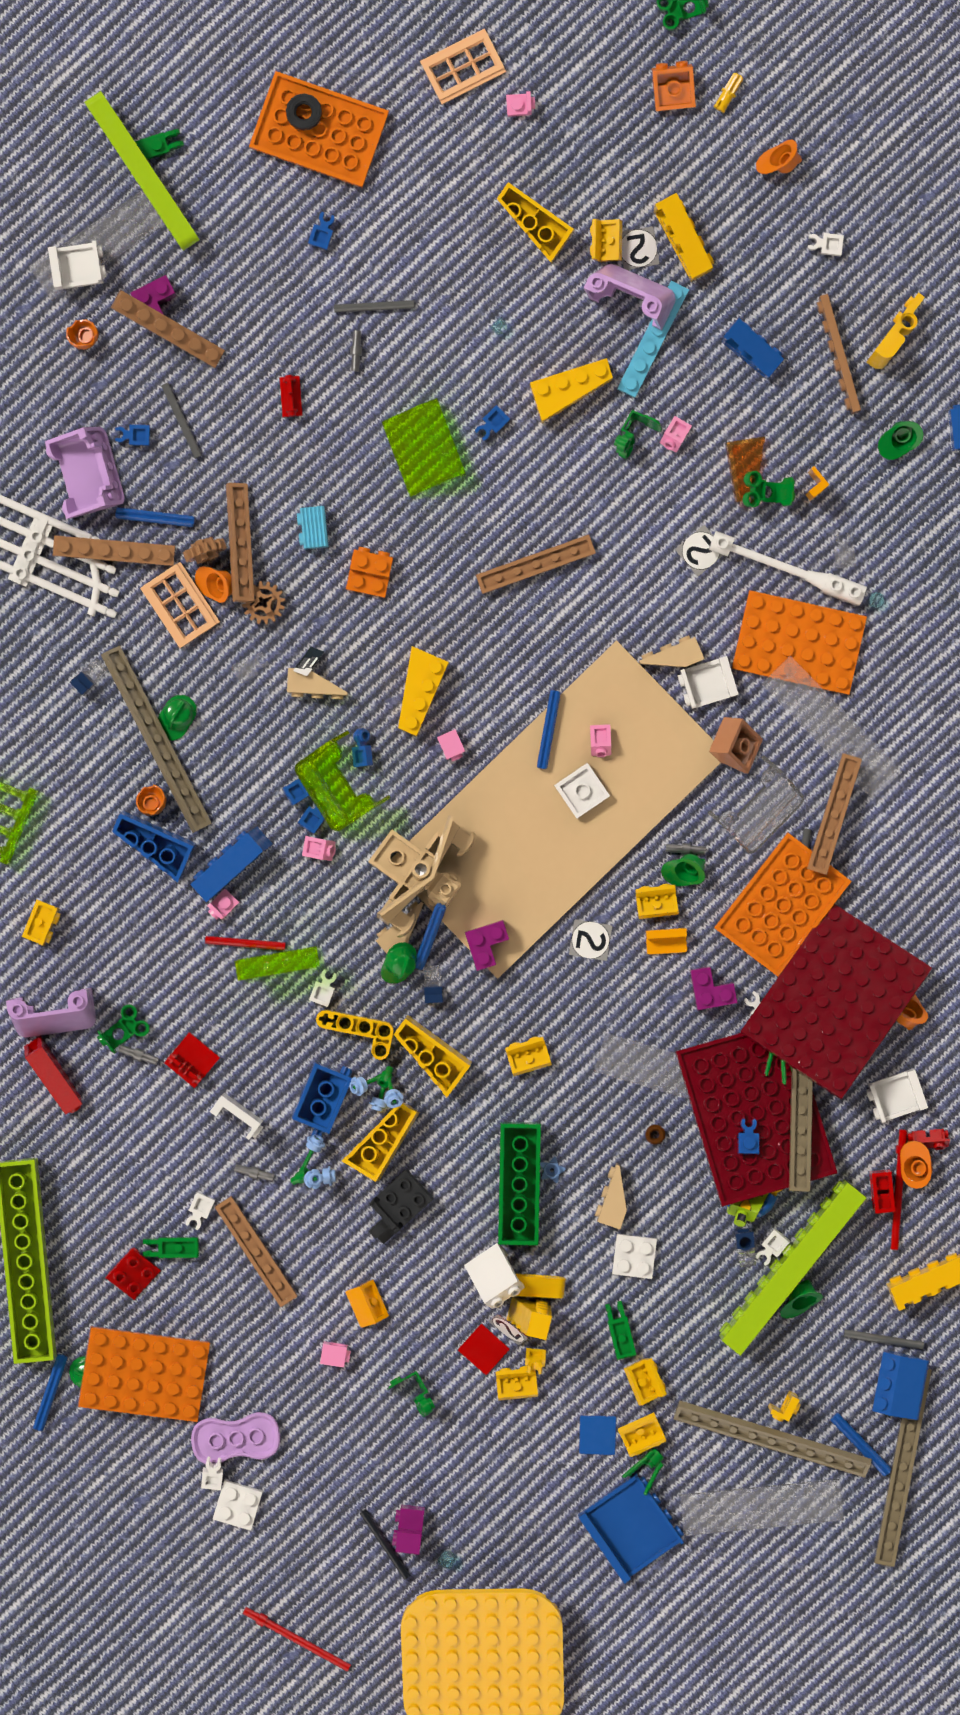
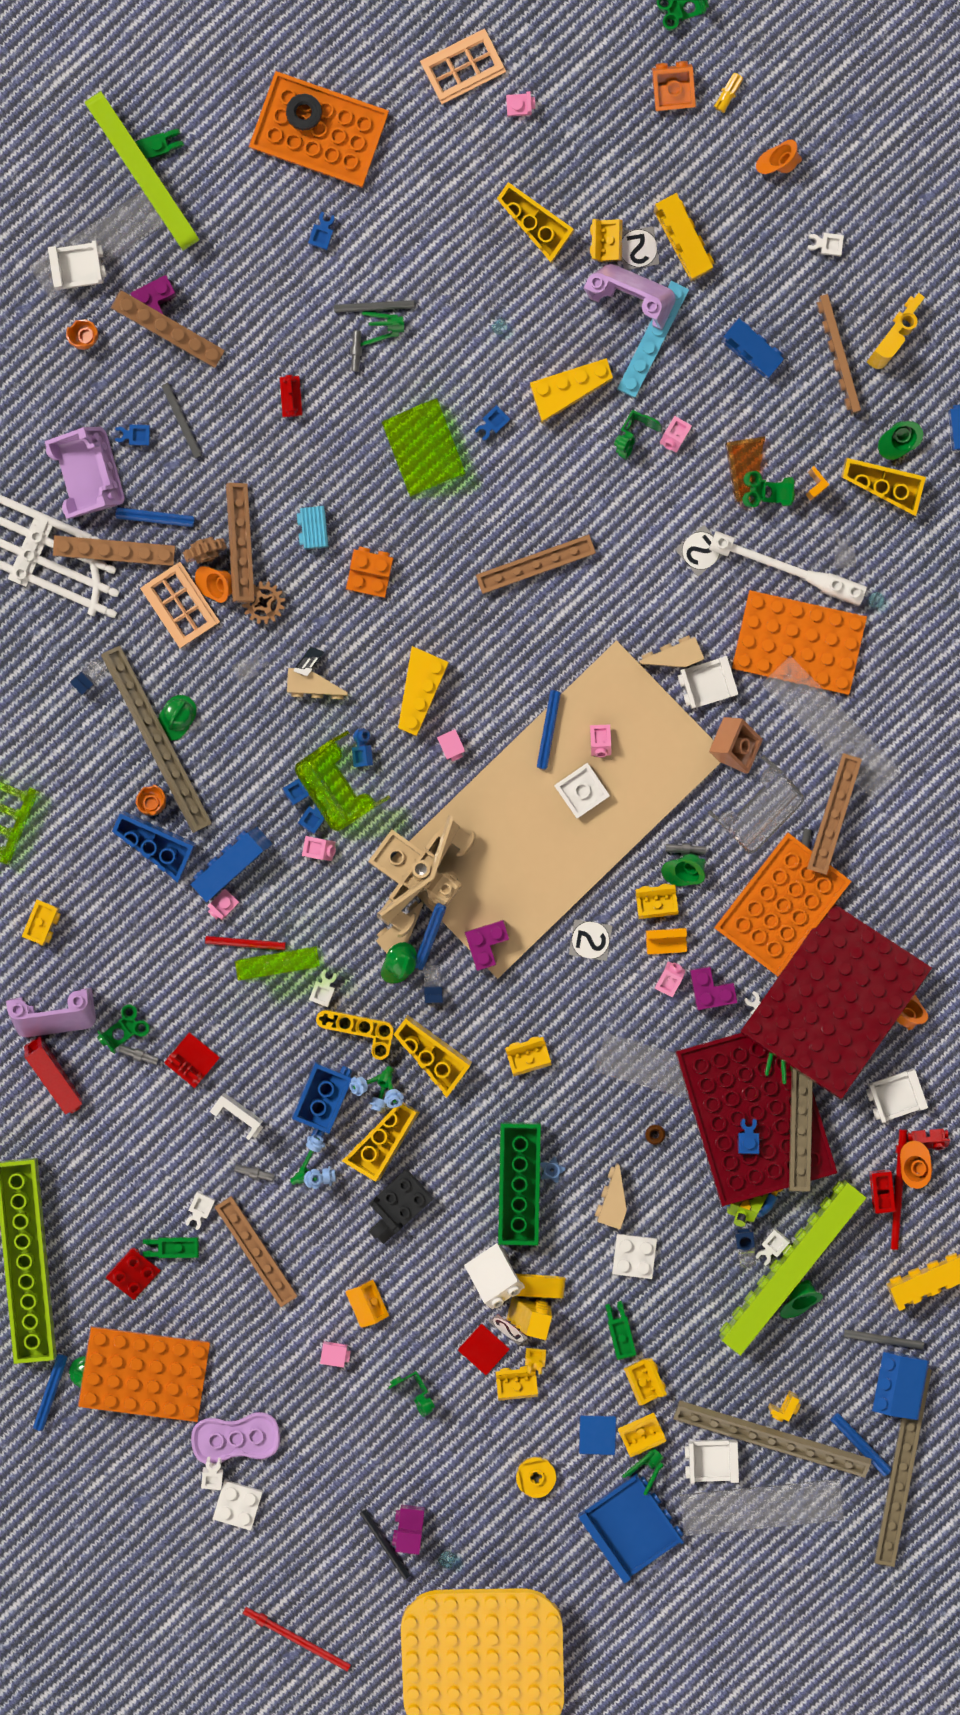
none -> green plant [360,311,404,347]
none -> yellow plate [516,1457,556,1498]
none -> bright pink bracket [655,961,685,997]
none -> white panel [685,1439,739,1484]
none -> yellow wedge [841,458,926,516]

